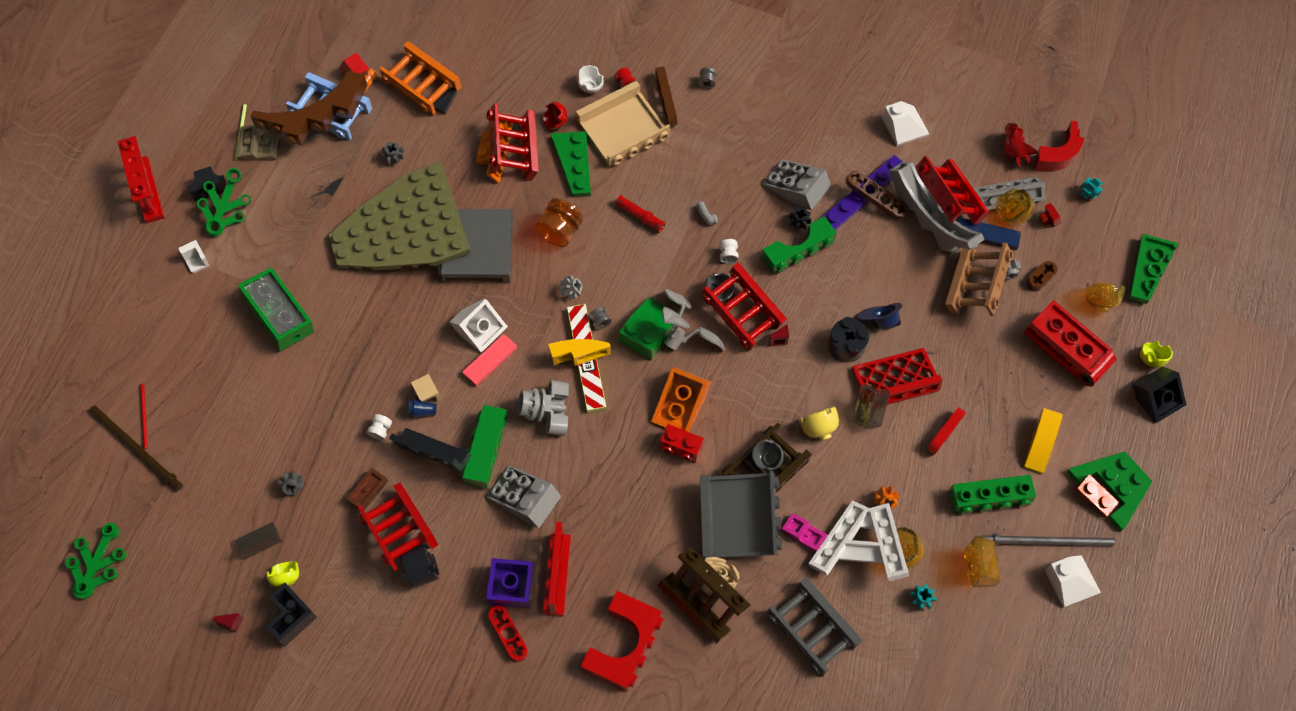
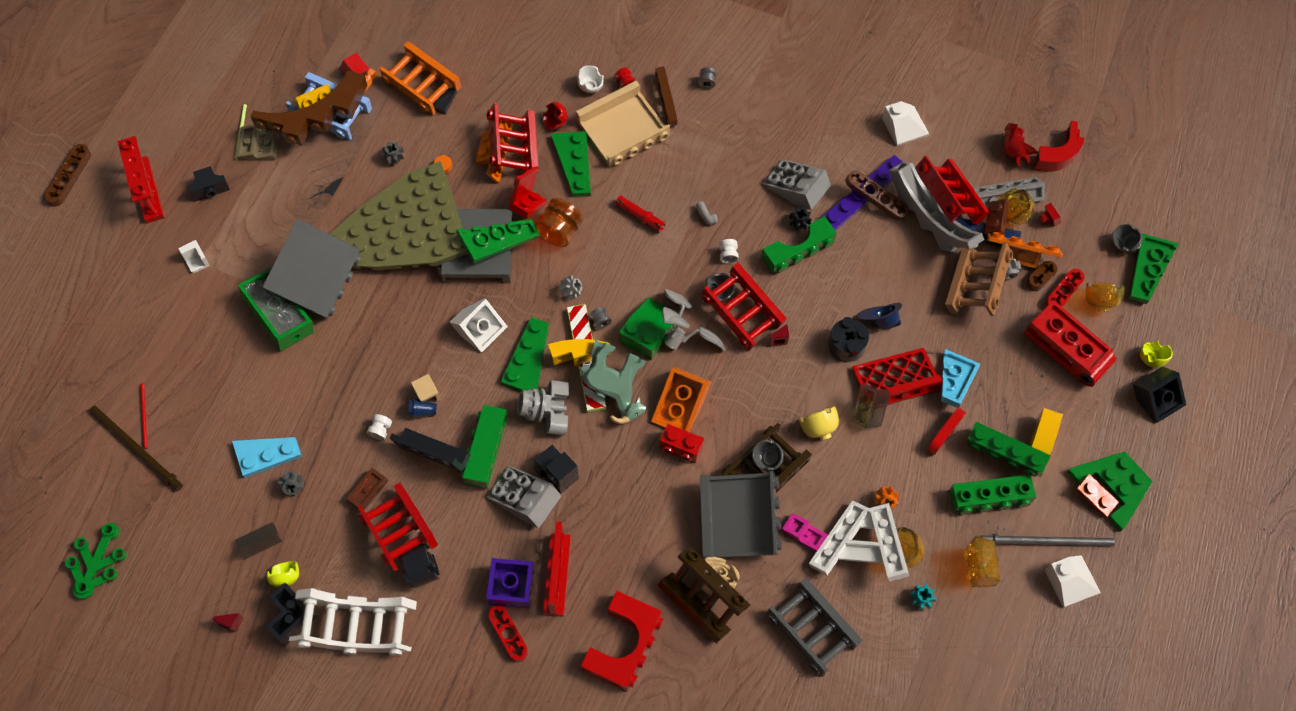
green plant [197,168,252,237] -> none
coral tile [462,334,517,387] -> none
teal gear [1080,177,1103,200] -> none
none -> reddish brown beam [45,144,91,206]
none -> medium azure wing [232,437,302,478]
none -> dark grey panel [262,219,361,319]
none -> white fence [289,588,417,656]
none -> yellow hinge [294,84,331,109]
none -> orange tile [434,155,453,174]
none -> green wing [456,219,540,264]
none -> green wing [501,317,549,392]
none -> red bracket [509,166,547,219]
none -> black brick [534,445,579,494]
none -> sand green animal [580,340,646,424]
none -> medium azure wing [941,349,980,408]
none -> green brick [967,421,1051,477]
none -> copper plate [985,199,1009,235]
none -> orange bracket [987,232,1063,269]
none -> red beam [1045,269,1085,307]
none -> dark grey hair [1112,224,1143,253]

